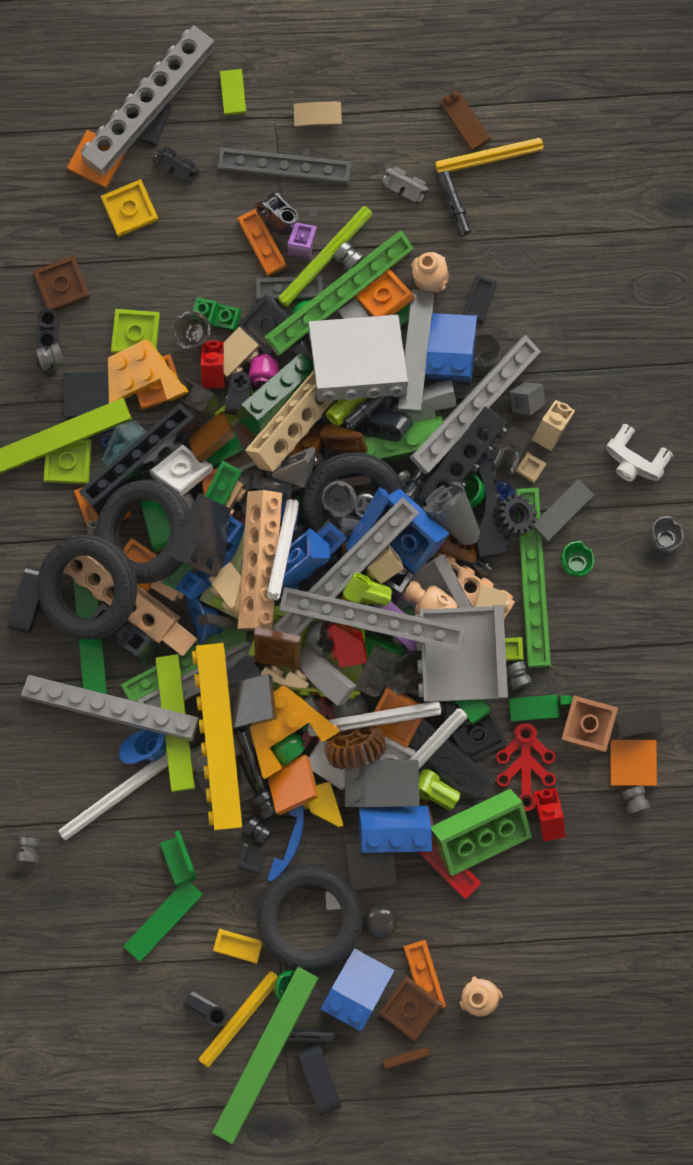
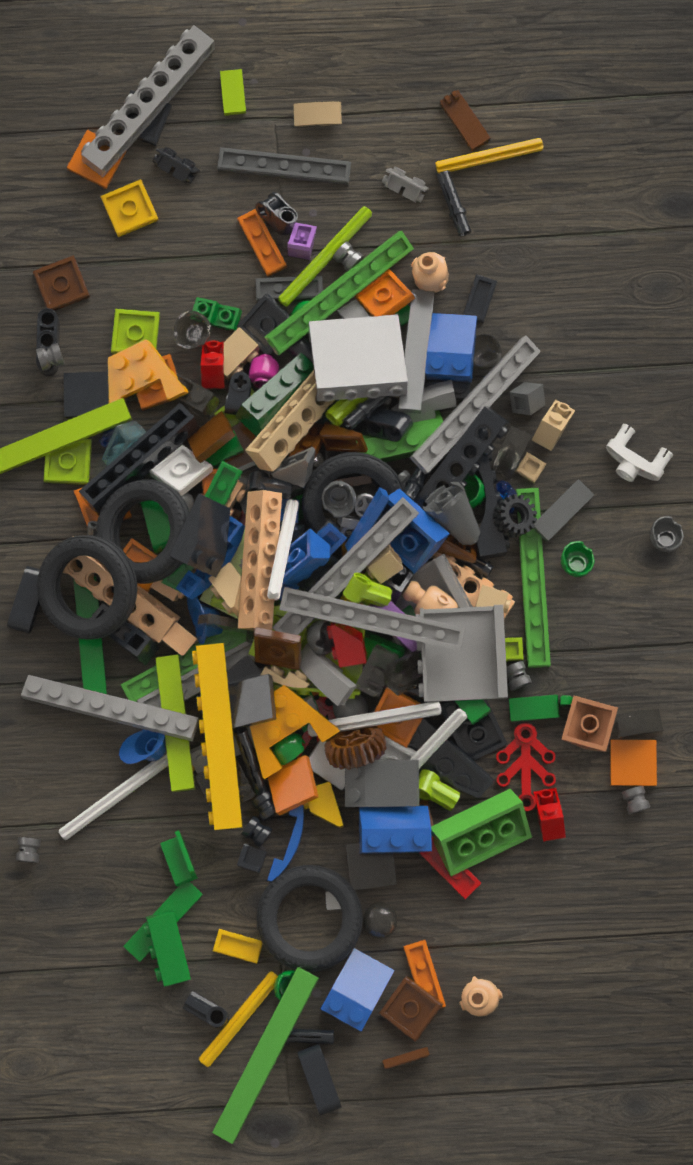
none -> green brick [143,910,191,987]

